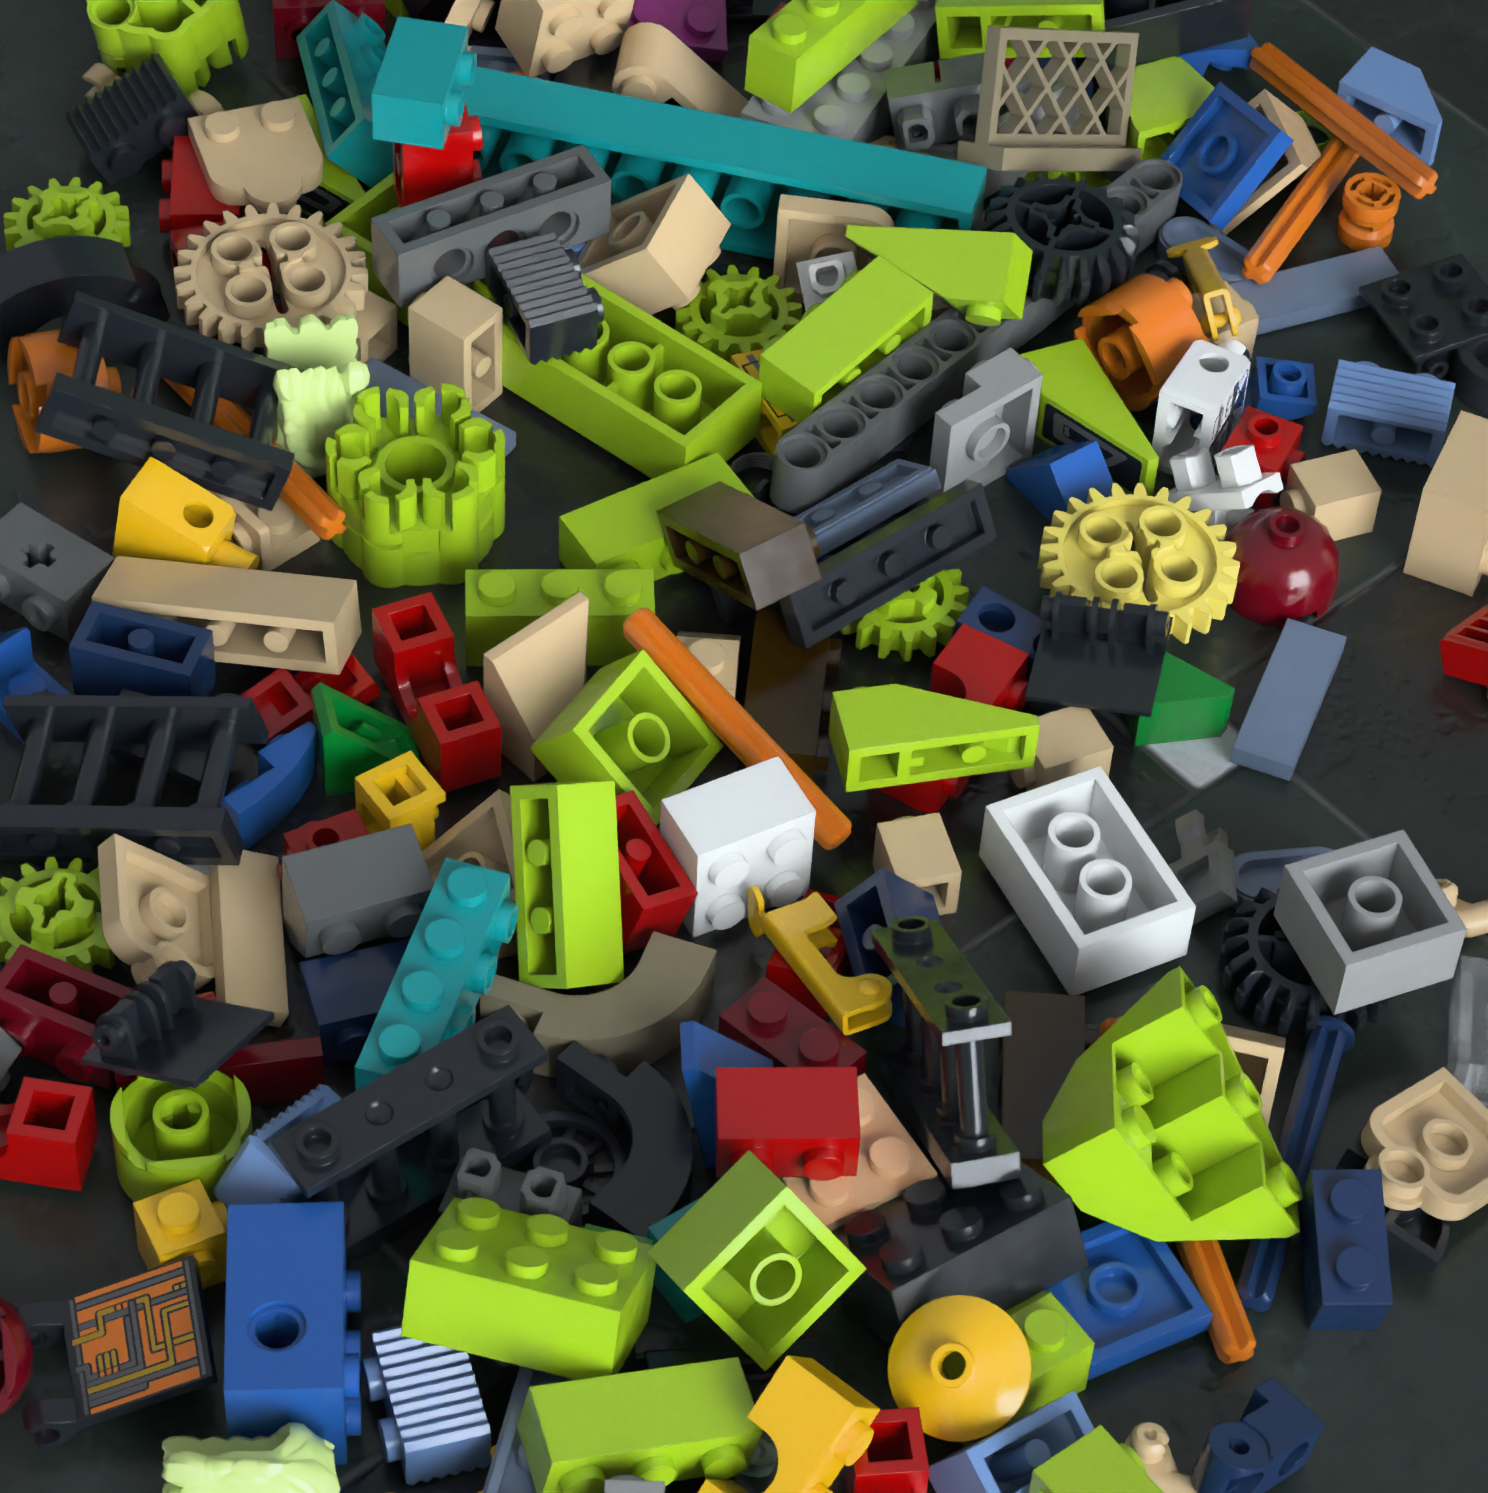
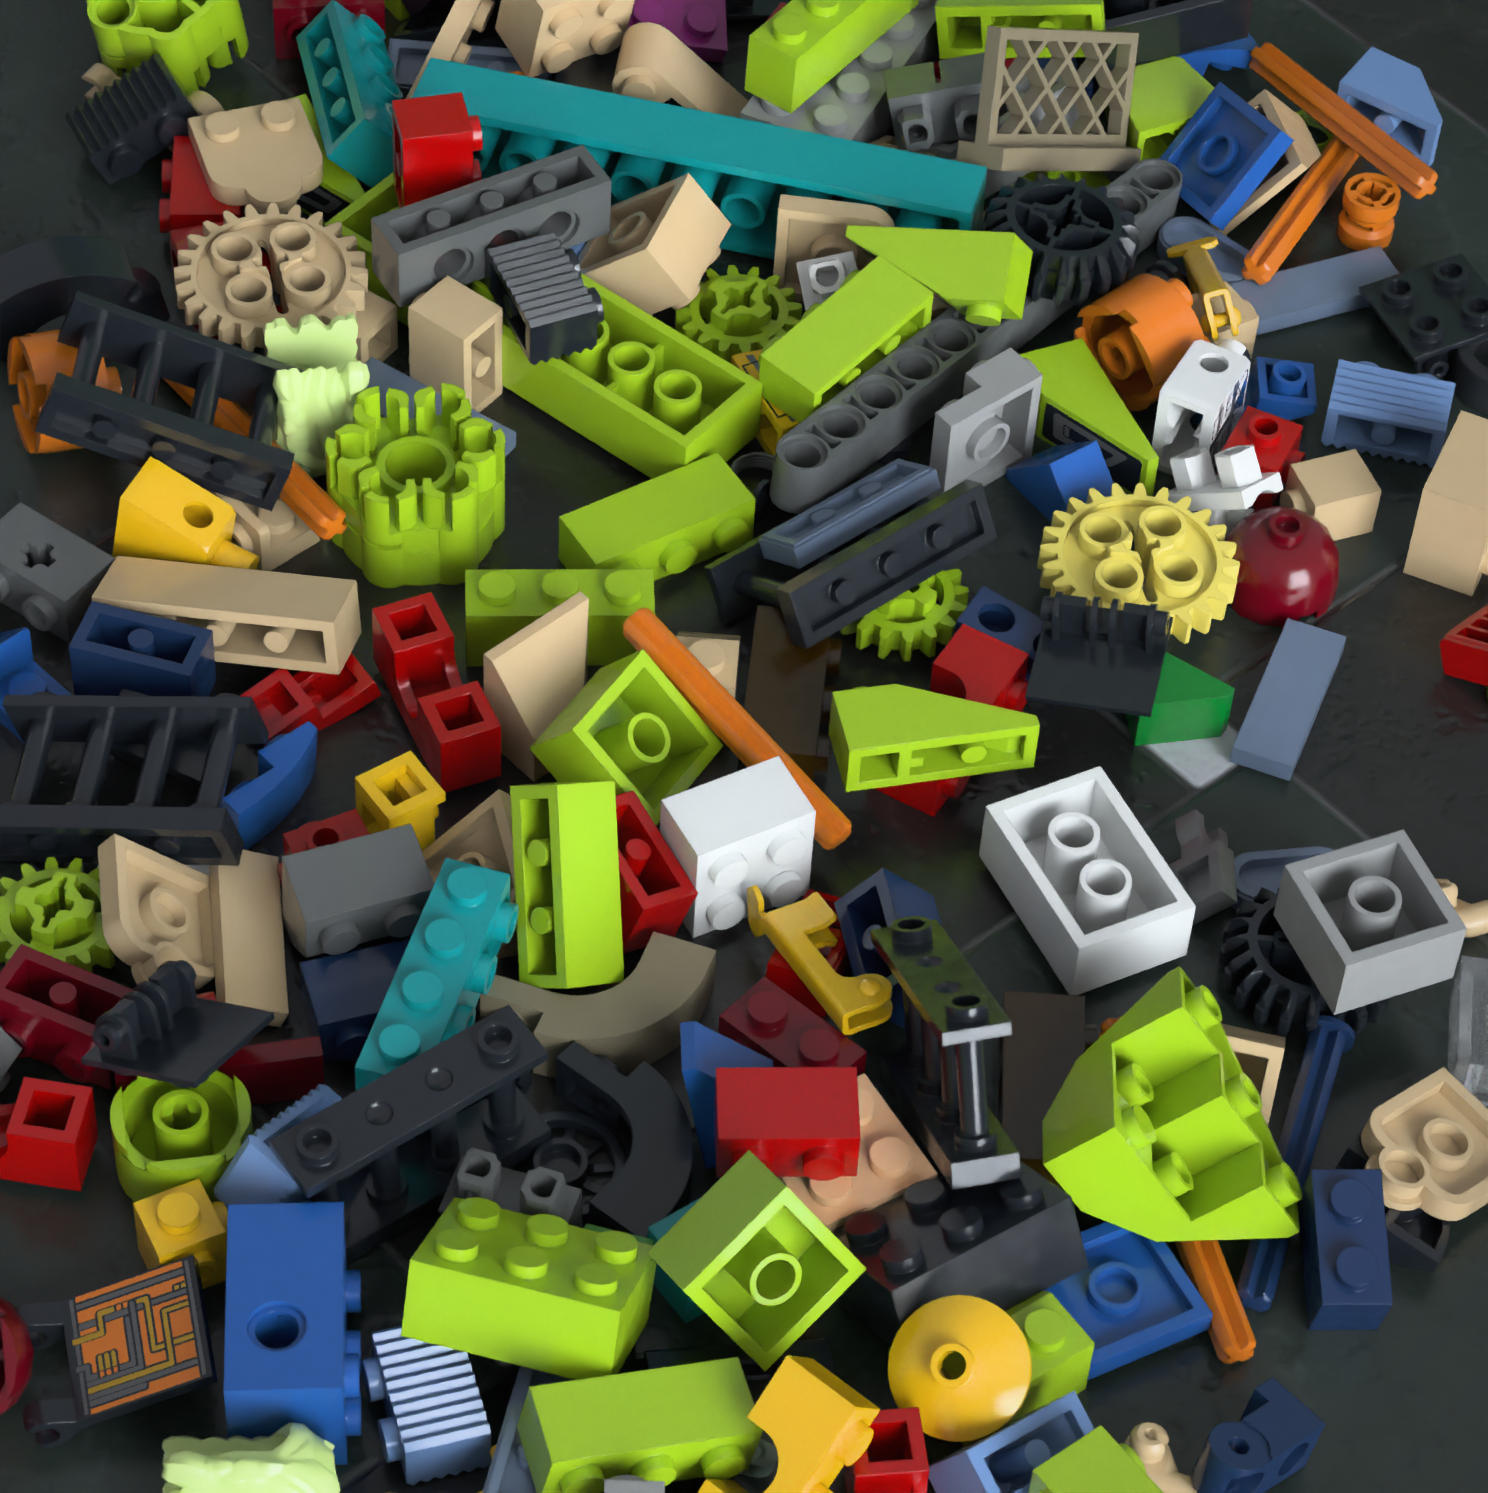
lime gear [3,177,131,252] -> none
green slope [311,683,420,797] -> none
teal brick [371,16,477,150] -> none
dark brown brick [656,481,822,611] -> none
tan brick [873,812,962,916] -> none
tan brick [1009,706,1114,791] -> none

